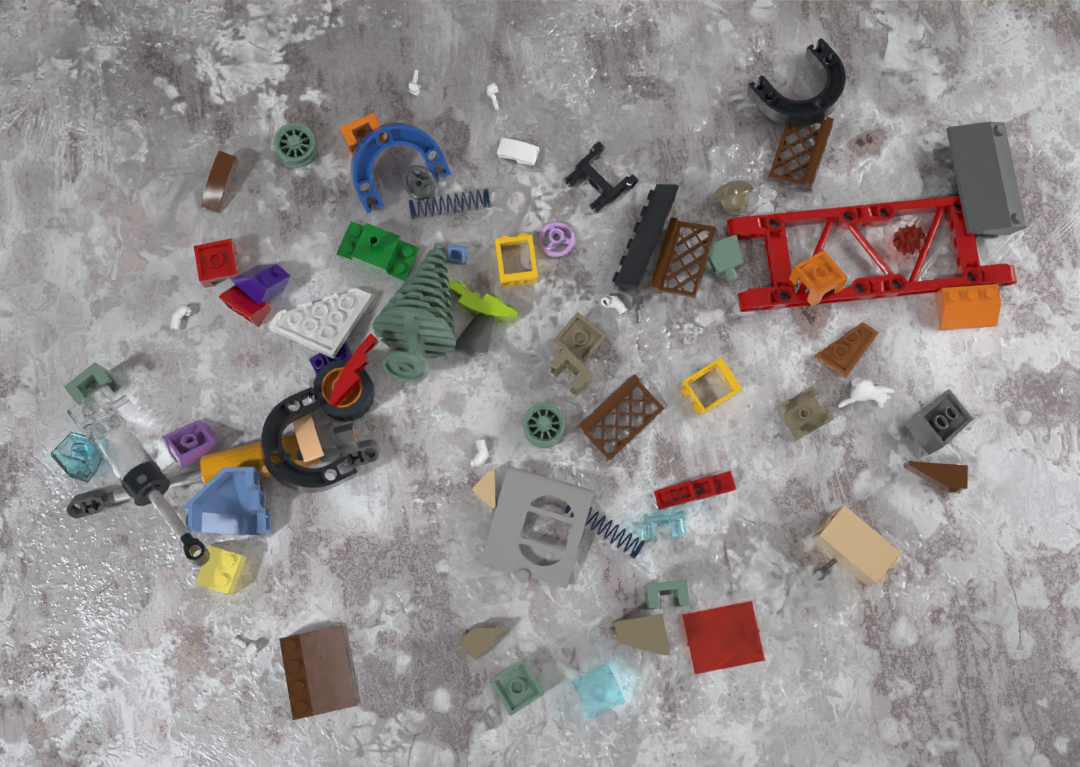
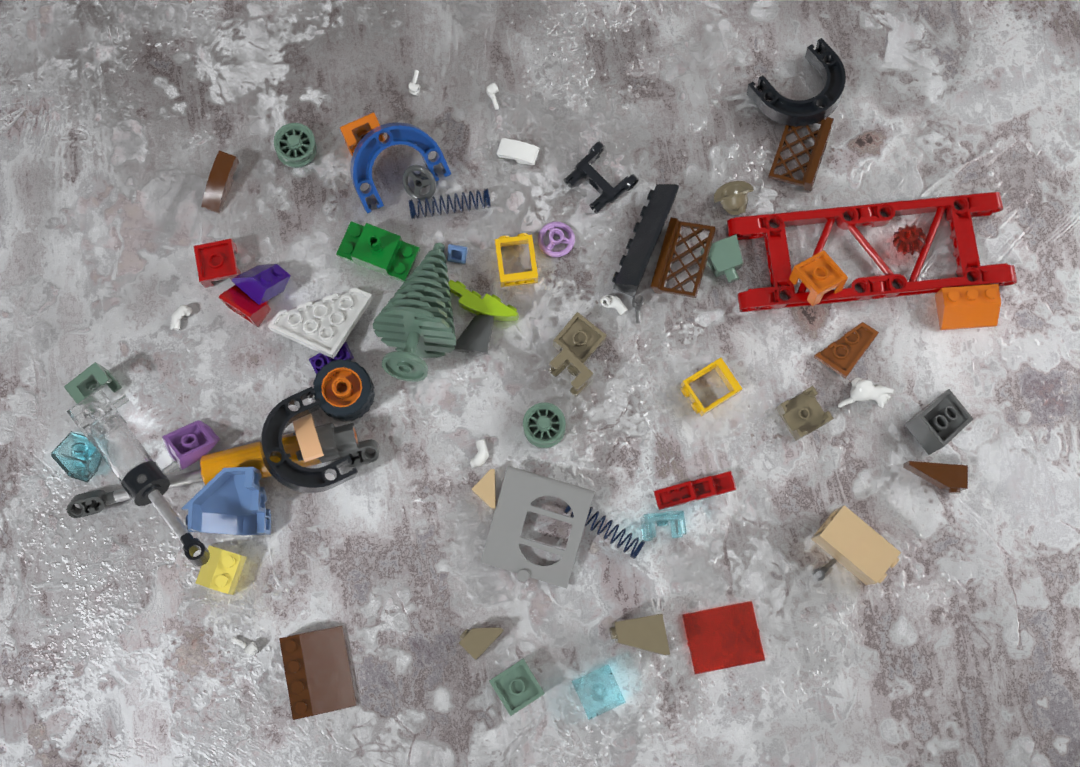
red slope [329,333,379,409] -> none
reddish brown fence [577,374,664,461] -> none
sand green panel [643,580,690,609] -> none
dark grey slope [946,121,1026,235] -> none

